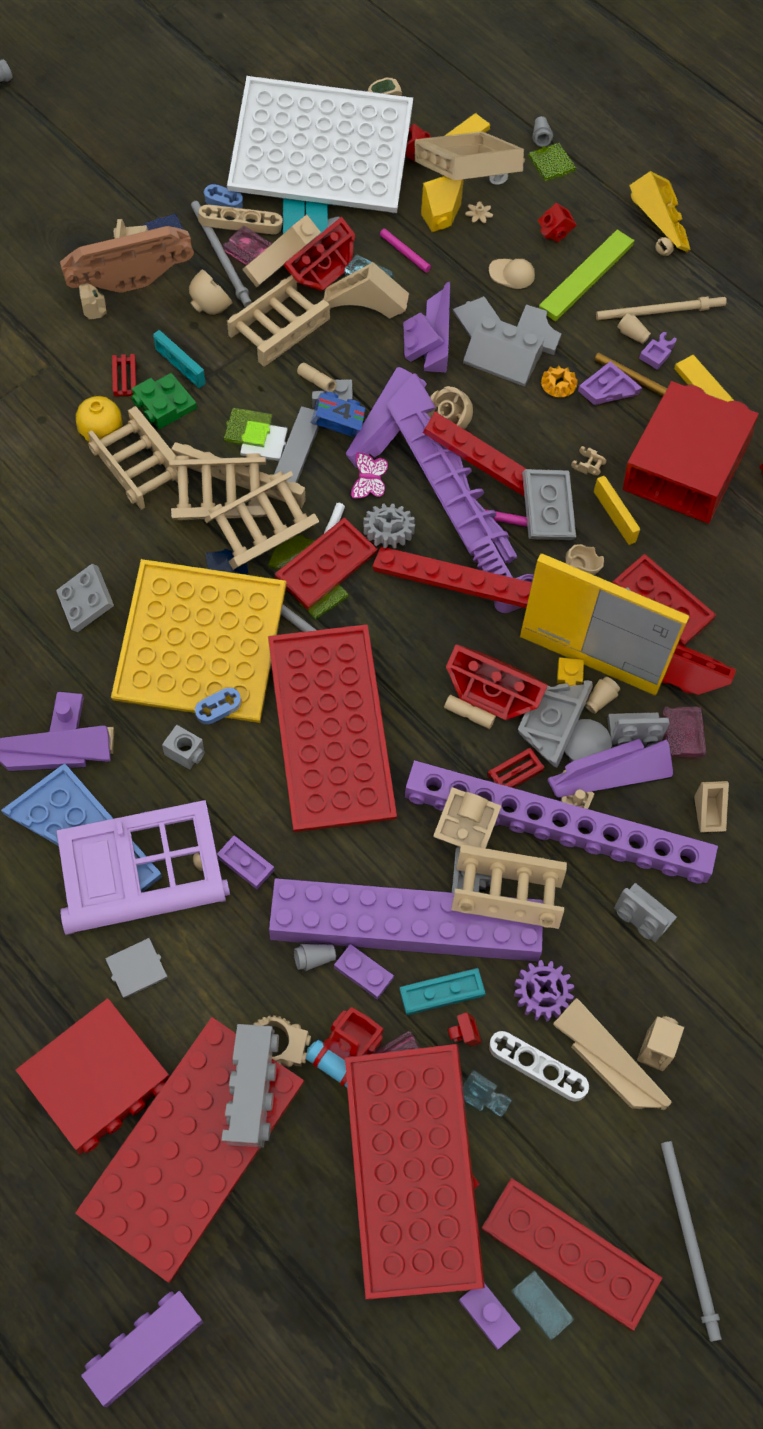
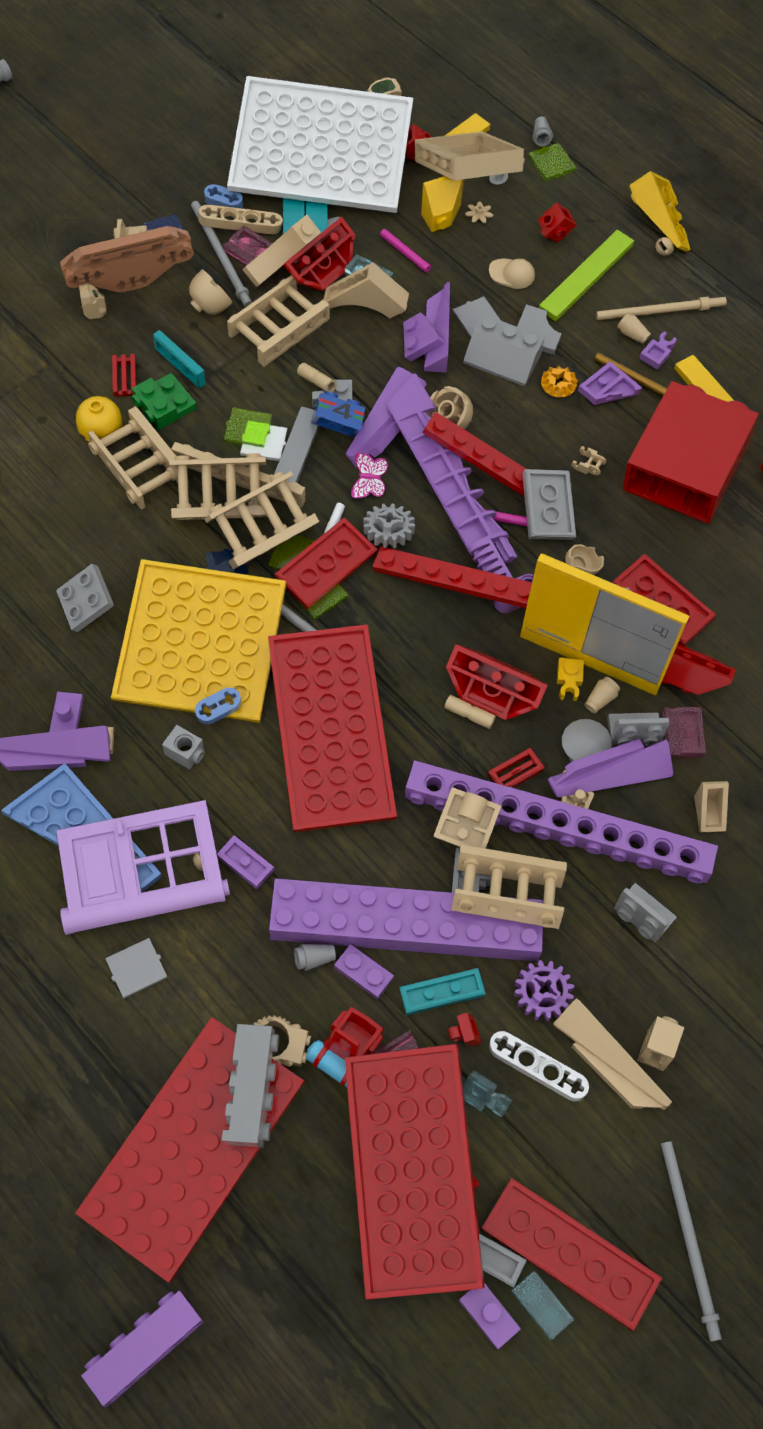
red panel [16,998,169,1155] -> none
light grey wing [518,680,593,767] -> none
yellow tile [594,476,640,545] -> none
none -> light grey tile [479,1234,526,1288]

